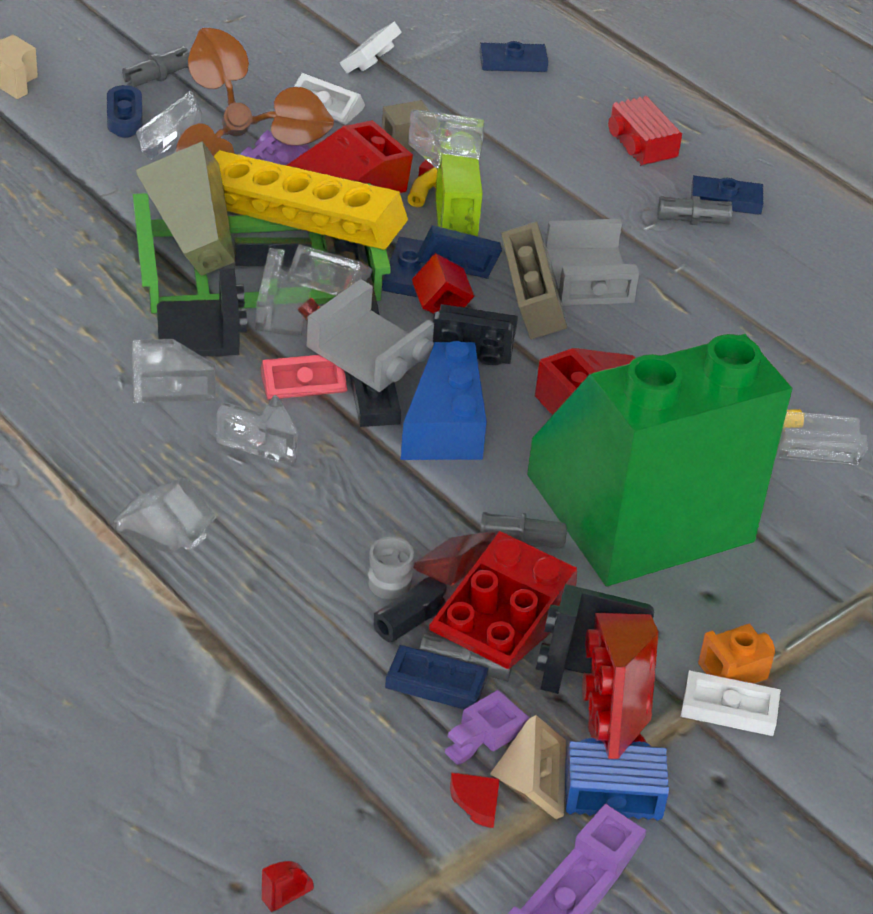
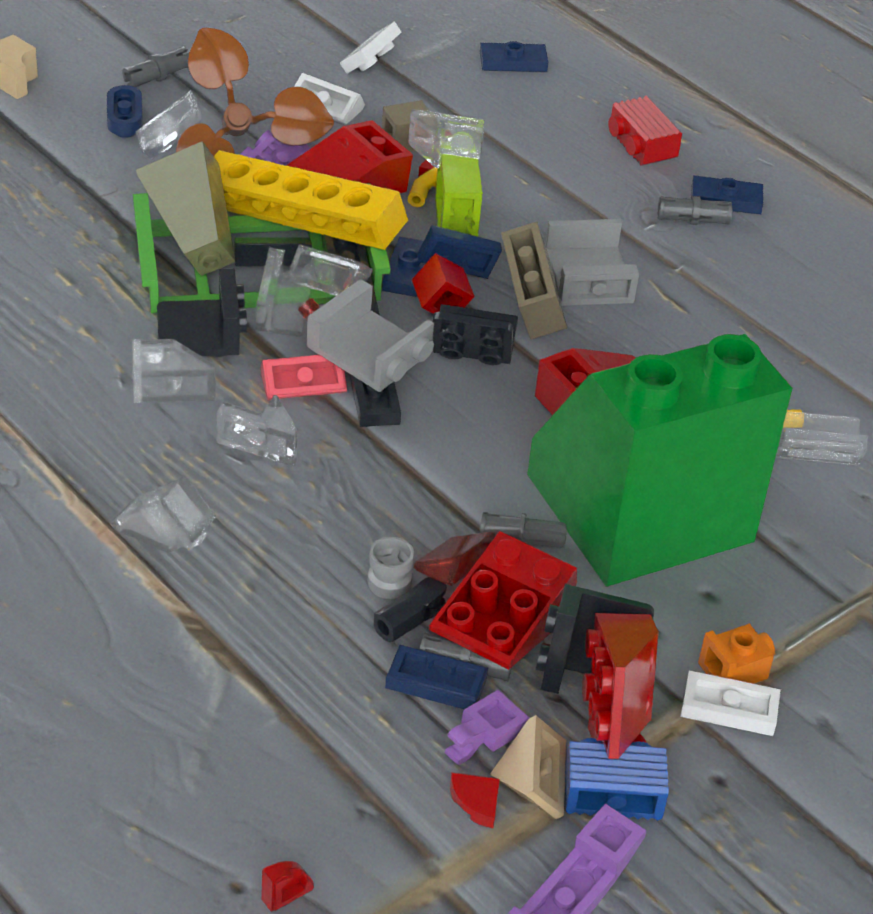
blue wedge [400,341,487,460] -> none

